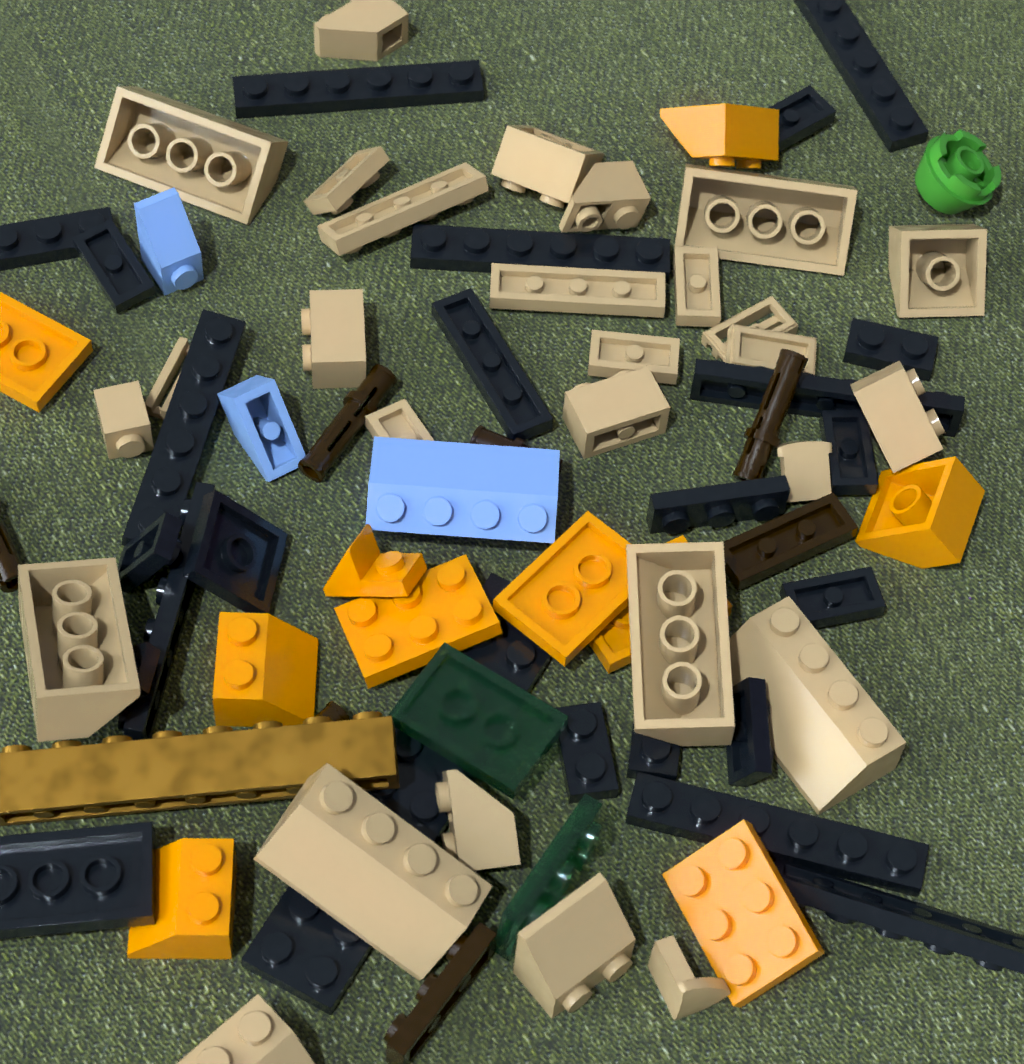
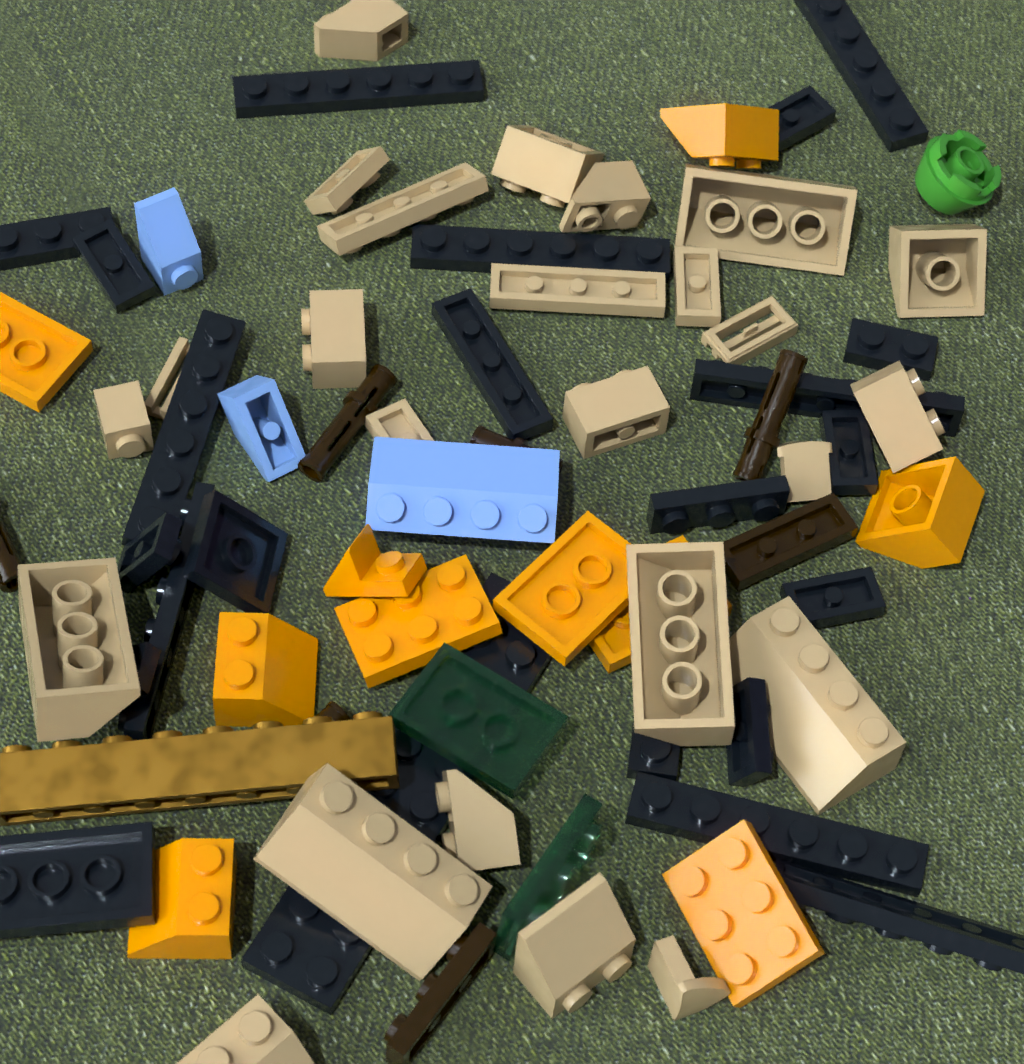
tan slope [94,86,289,225] -> none
black plate [552,702,619,804] -> none
tan plate [587,330,680,385] -> none
tan tile [726,324,817,375] -> none

